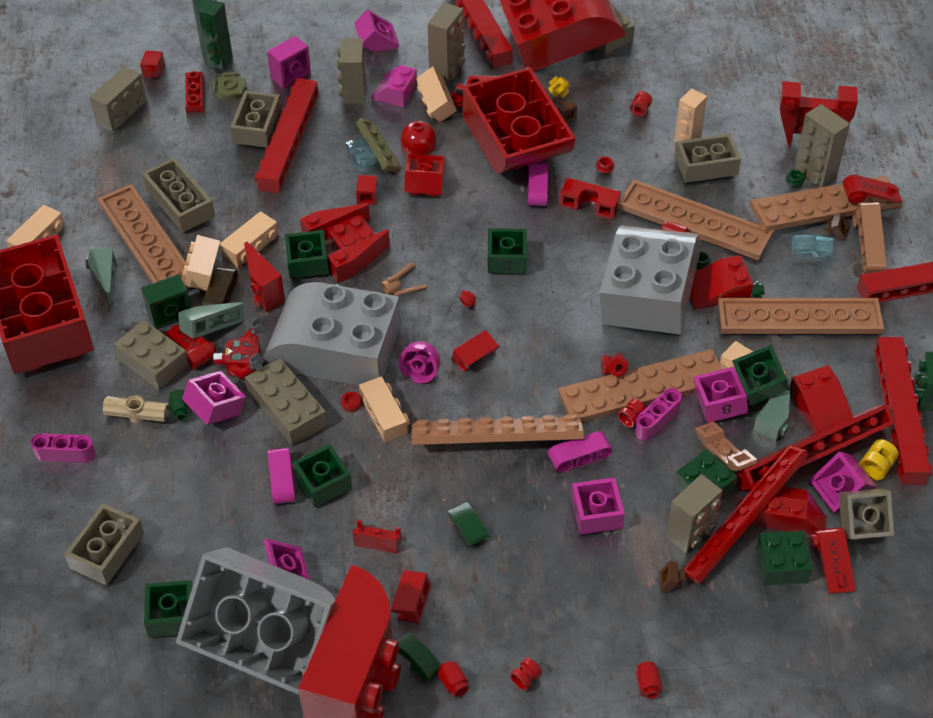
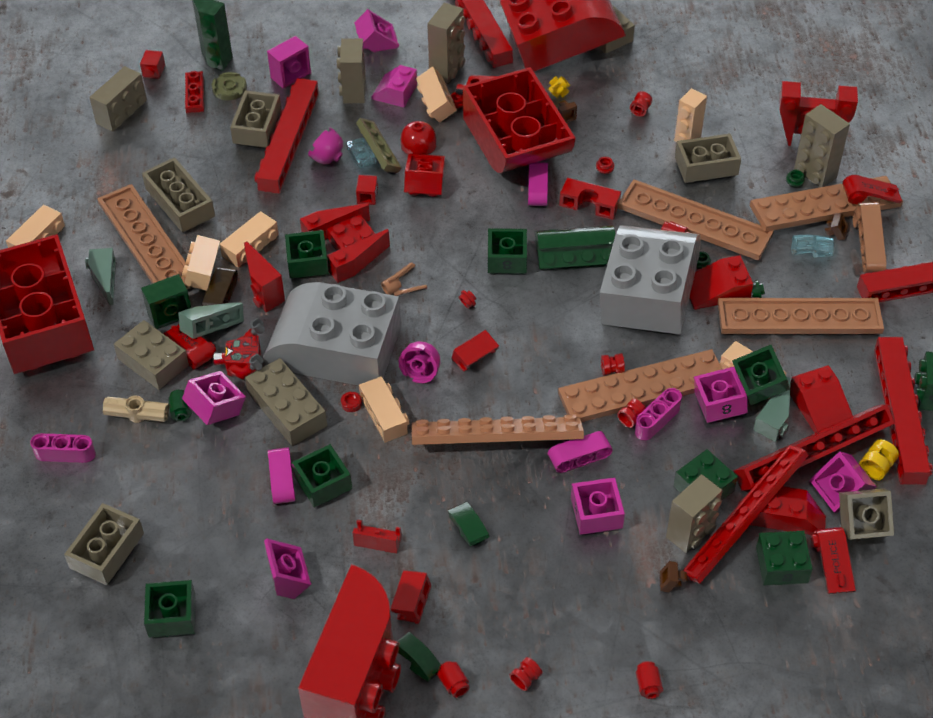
light grey brick [176,547,335,695] -> none
red plate [608,356,629,377] -> none
nougat slope [695,421,758,471] -> none
none -> dark pink cylinder [308,127,343,165]
none -> dark green brick [535,225,616,269]

